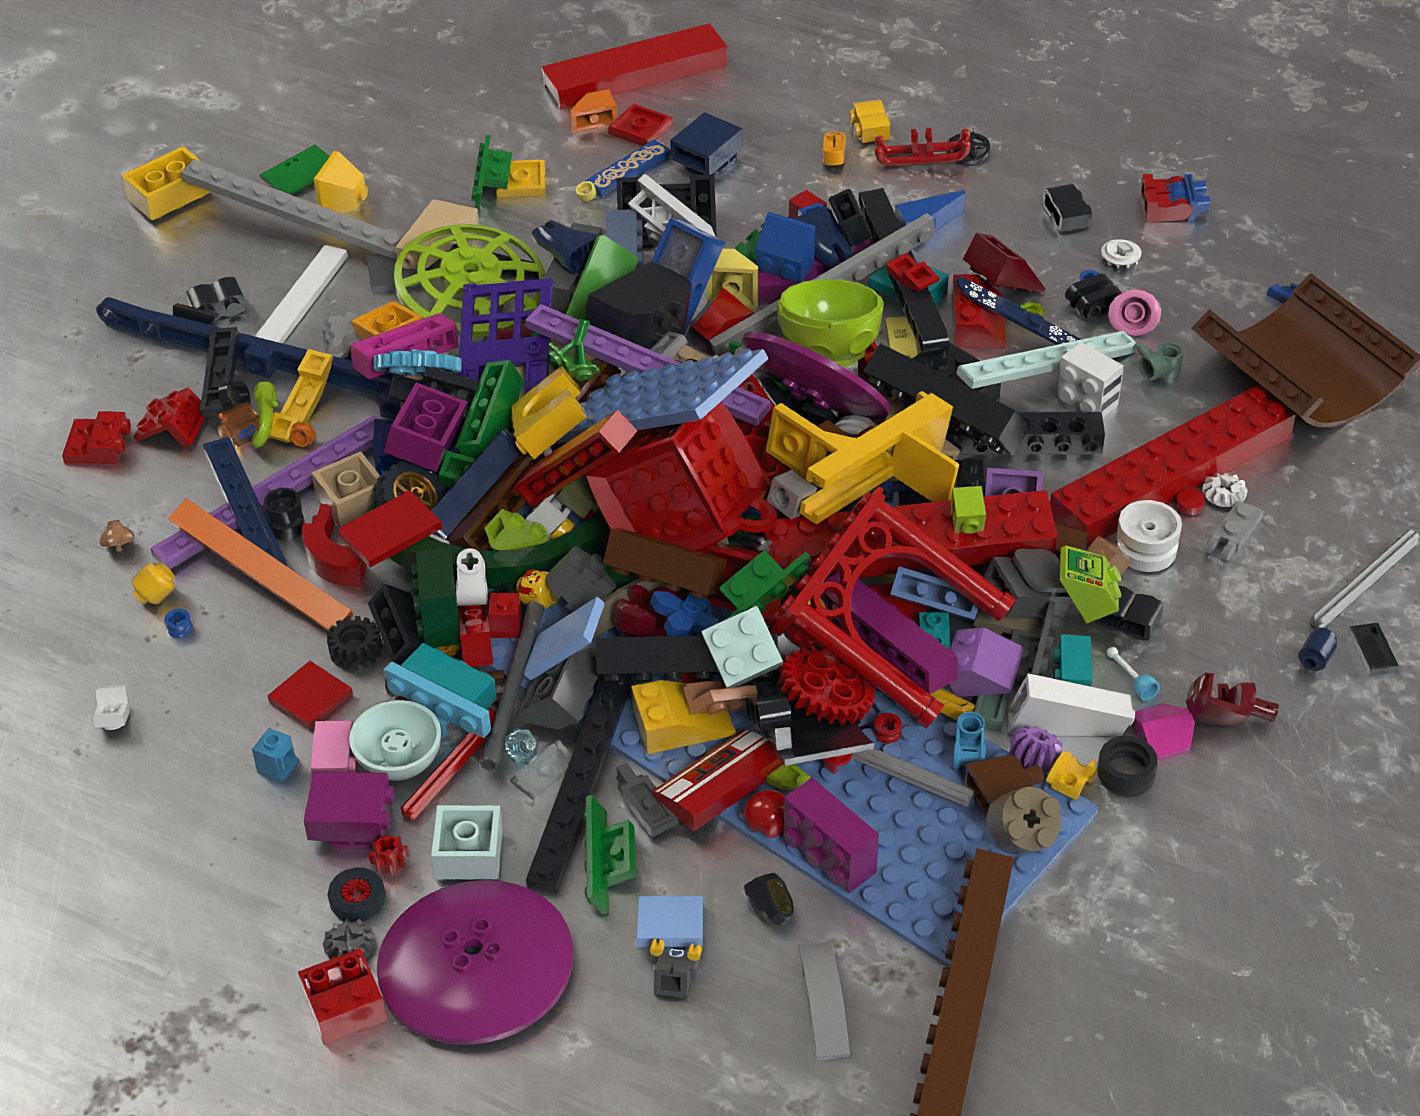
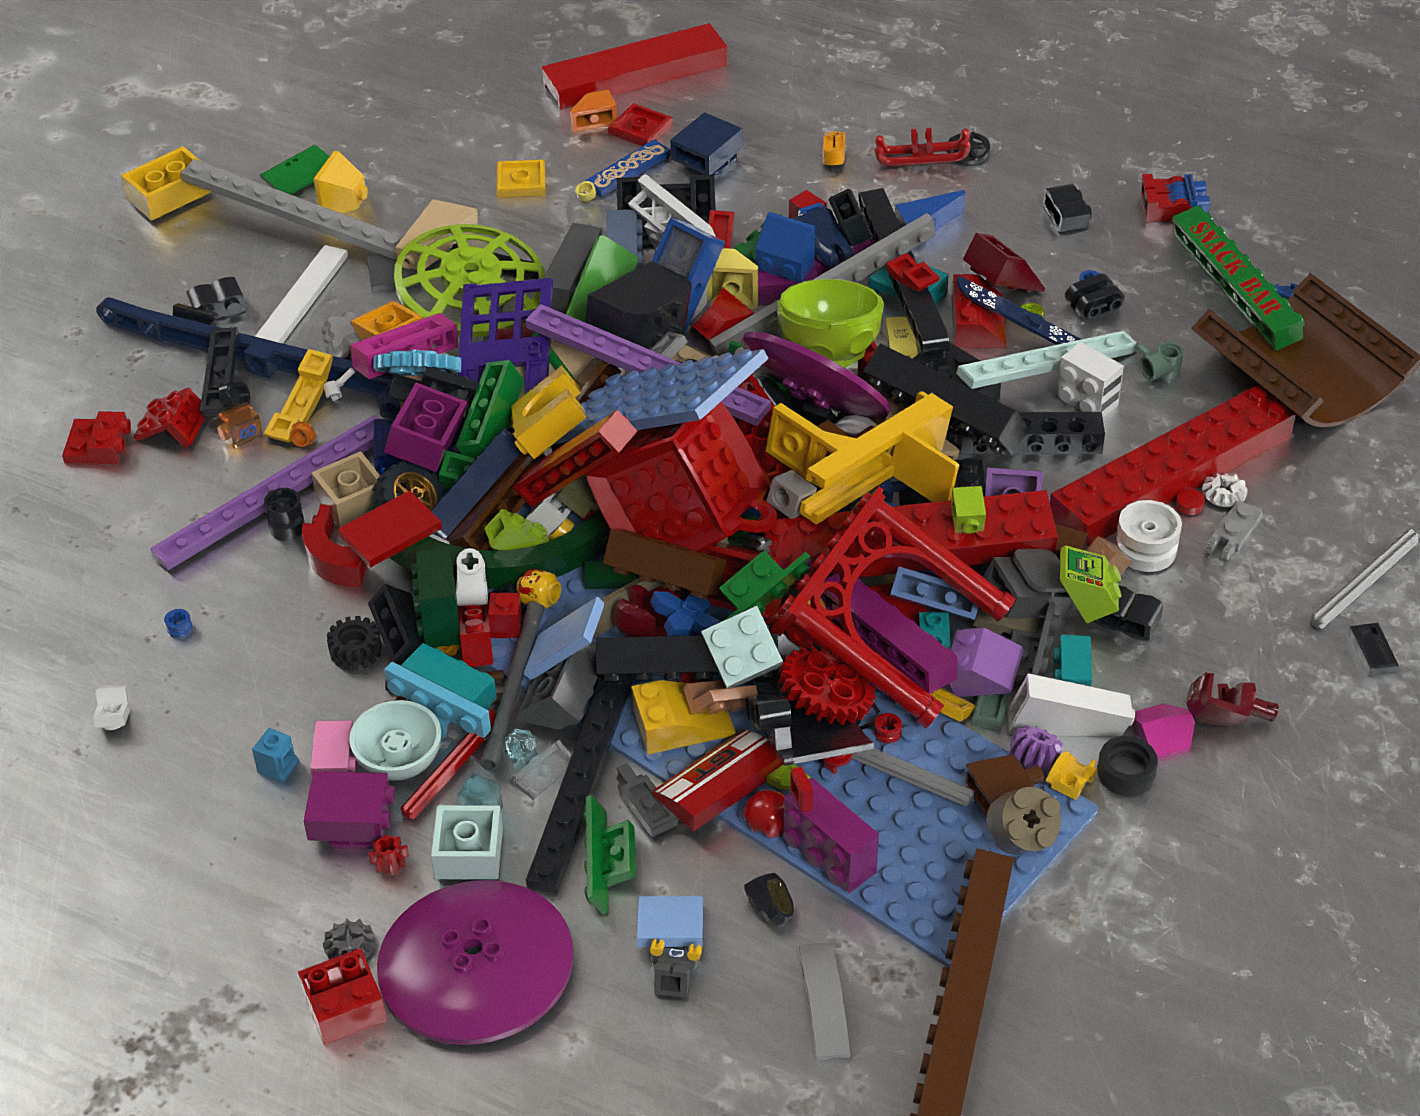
medium nougat piece [100,520,134,551] -> none
yellow head [132,562,175,605] -> none
orange tile [168,498,353,632] -> none
dark blue tile [203,437,287,566] -> none
lime plant [251,382,278,449] -> none
red tile [267,661,353,730] -> none
black bush [327,867,386,922] -> none
green bracket [471,135,512,211] -> none
dark blue piece [531,220,599,274] -> none
dark grey brick [546,546,616,612] -> none
plant [548,318,600,381] -> none
yellow brick [849,99,890,143] -> none
dark azure piece [953,712,986,770] -> none
white gear [1101,239,1142,269] -> none
medium azure hinge [1106,647,1160,701] -> none
bright pink hat [1108,290,1161,336] -> none
dark blue brick [1298,628,1337,671] -> none
none -> white hand [324,368,355,401]
none -> clear light blue brick [457,773,503,809]
none -> red tile [708,210,735,249]
none -> red tile [790,766,813,813]
none -> green brick [1172,205,1305,351]

